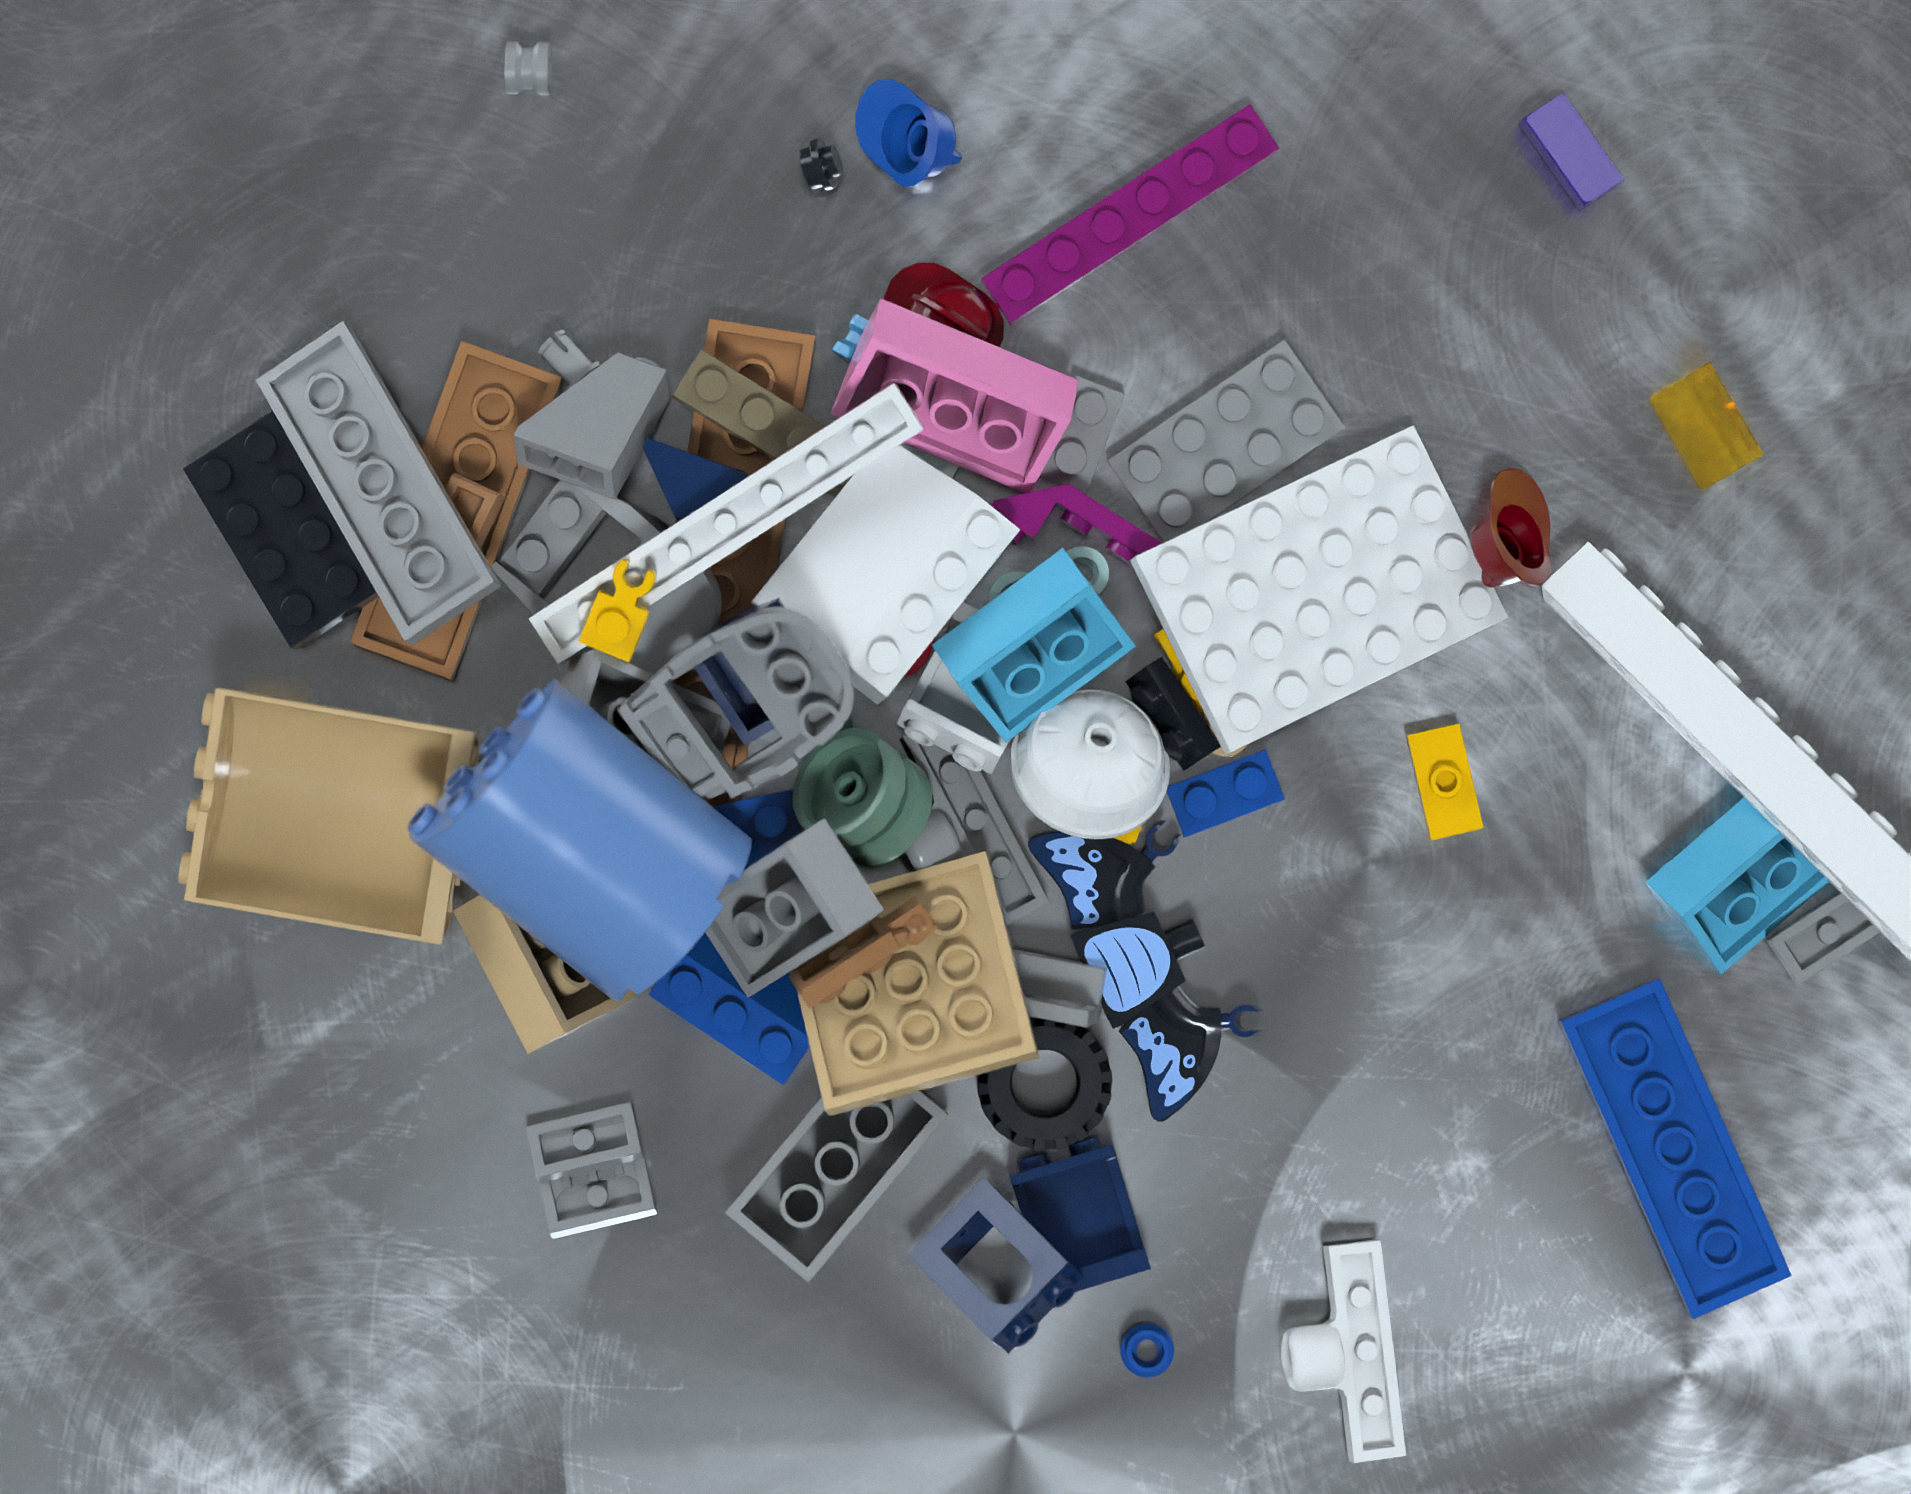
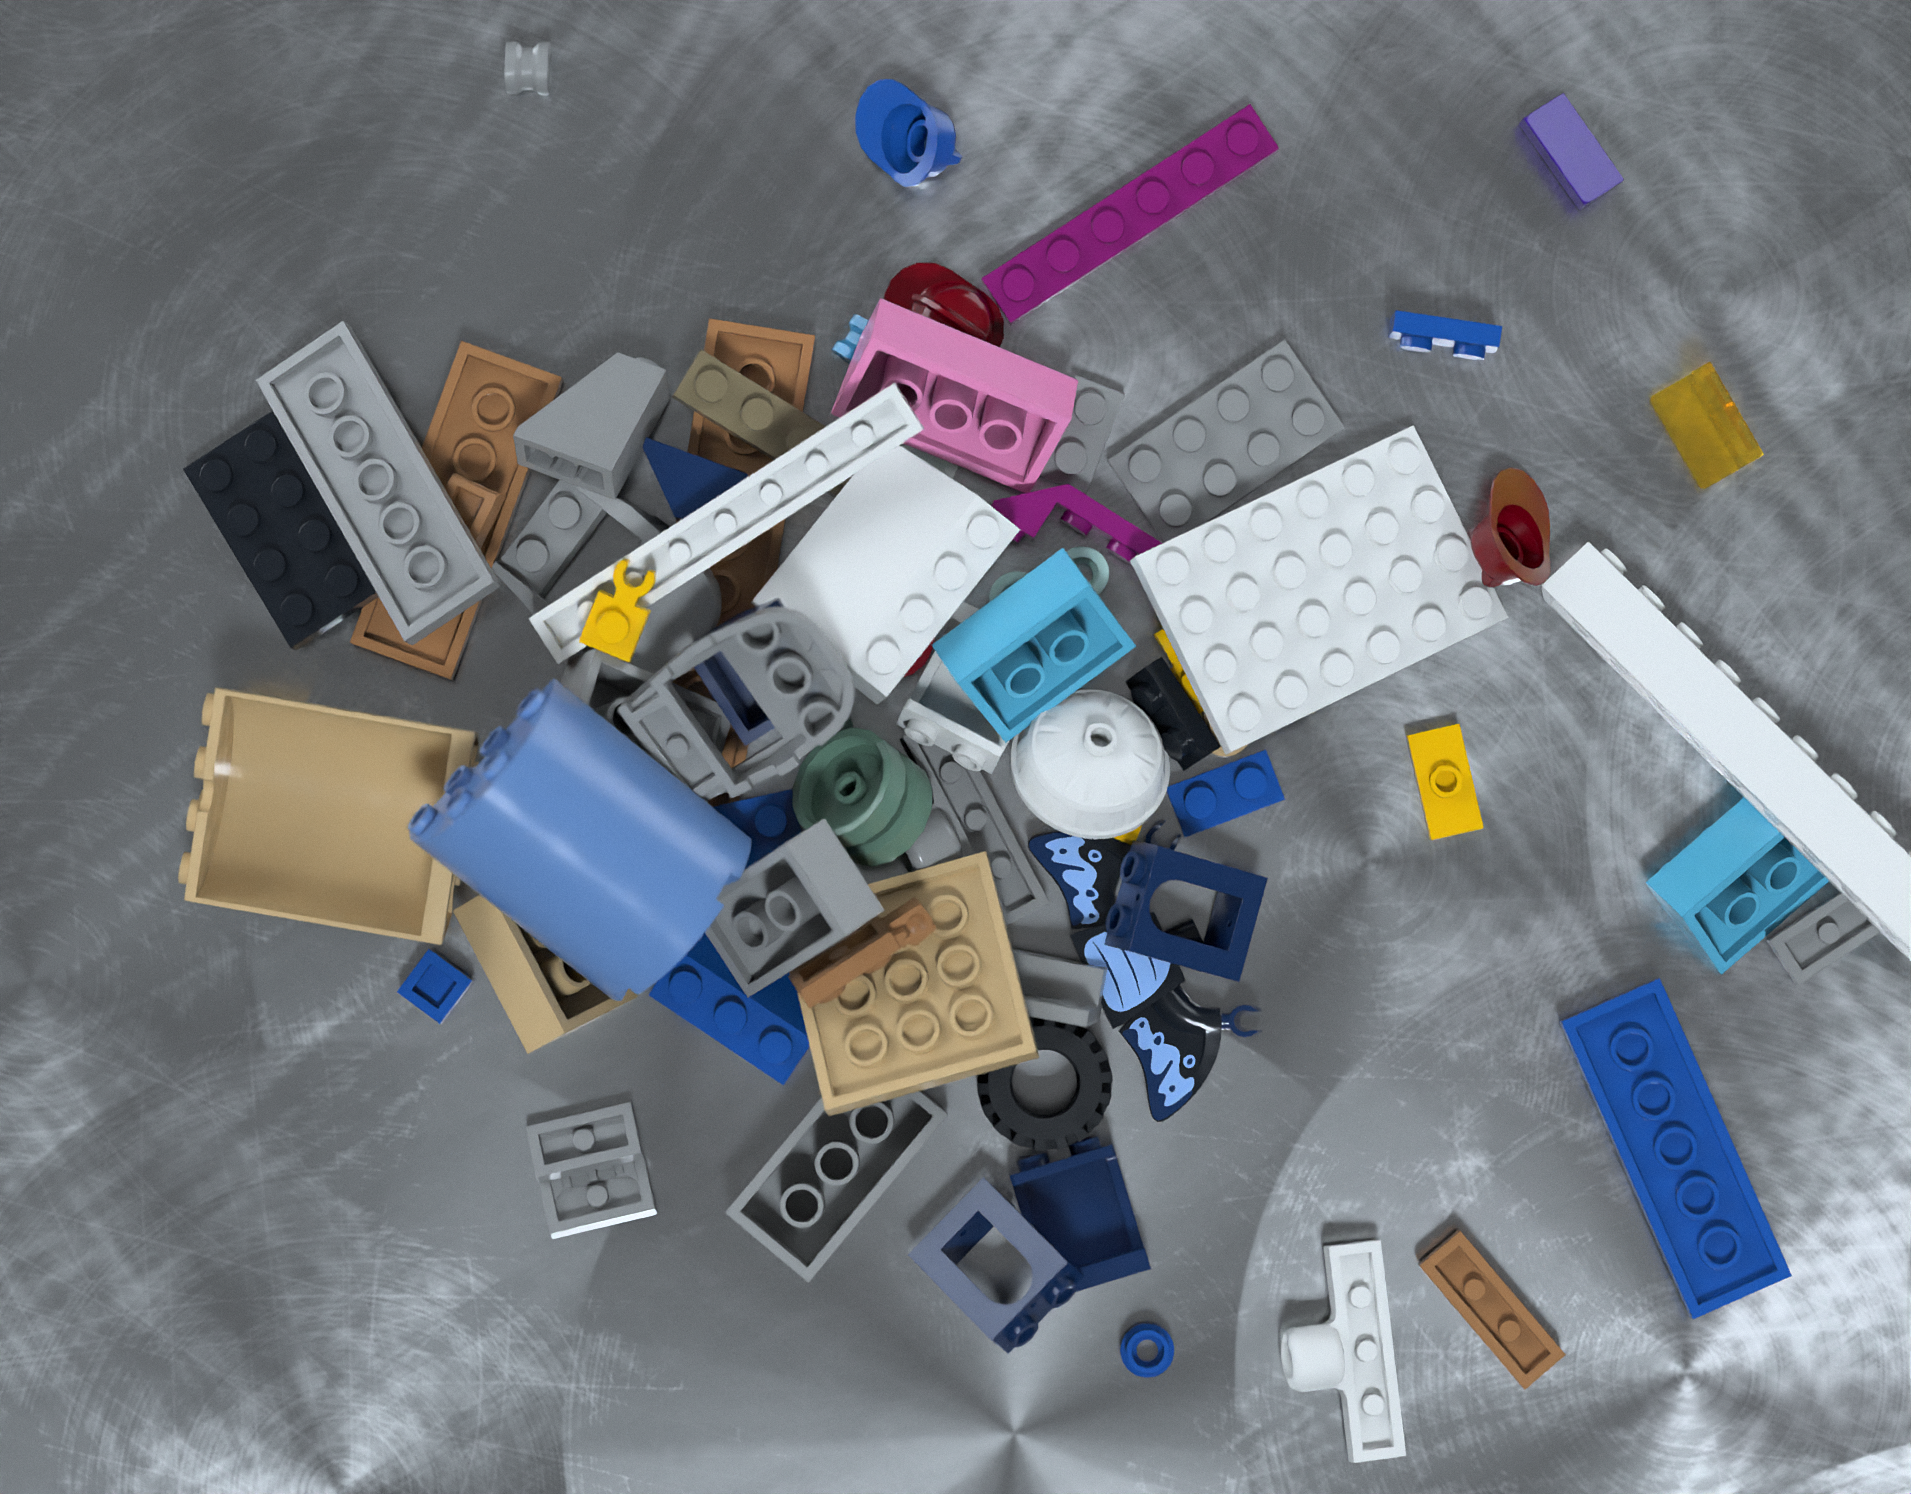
light grey pin [538,329,601,390] -> none
black plate [799,138,843,191] -> none
none -> blue plate [397,948,474,1024]
none -> dark blue panel [1104,840,1268,982]
none -> blue plate [1388,310,1502,360]
none -> medium nougat plate [1417,1230,1566,1390]

